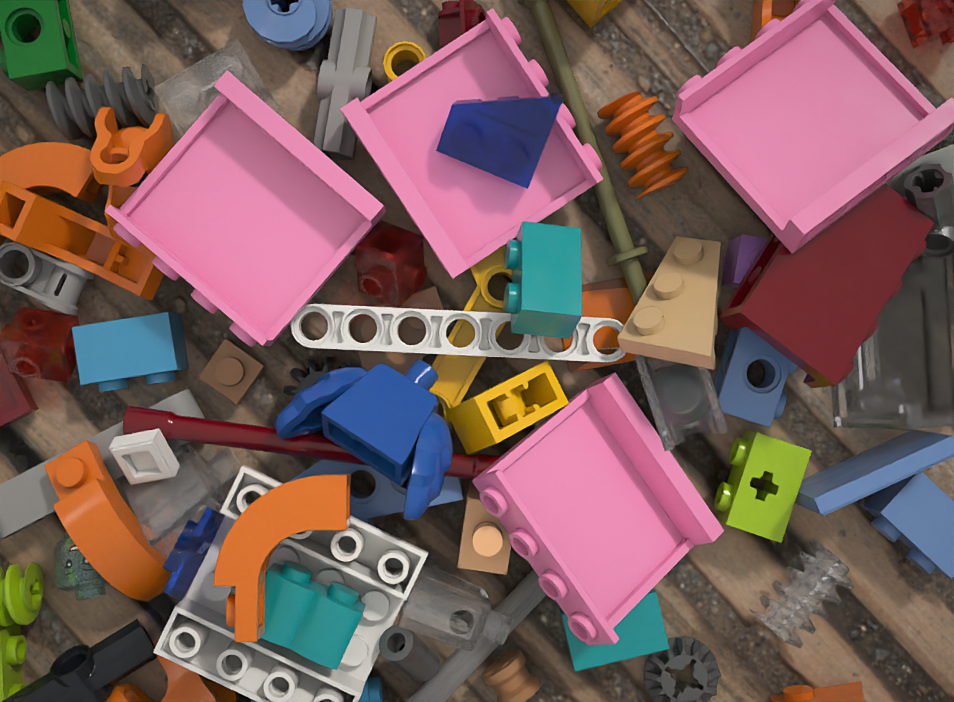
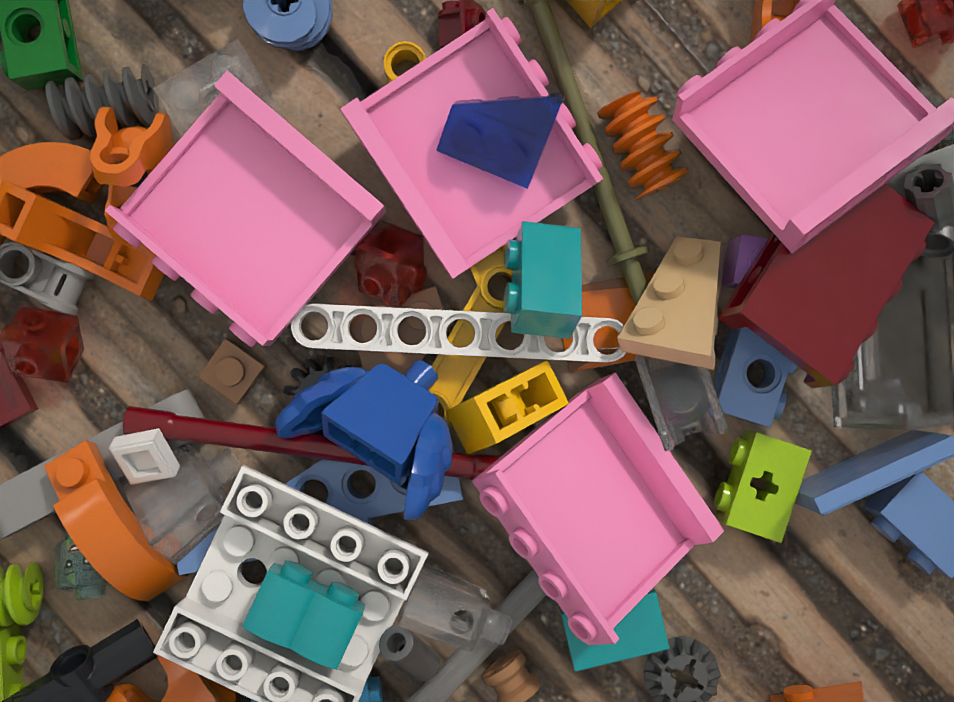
dark azure piece [71,312,189,392] -> none
clear blue wing [162,507,225,601] -> none
orange arch [213,474,351,642] -> none
light grey piece [313,8,377,161] -> none
light nougat torso [456,480,511,575] -> none
clear piece [749,538,855,649] -> none

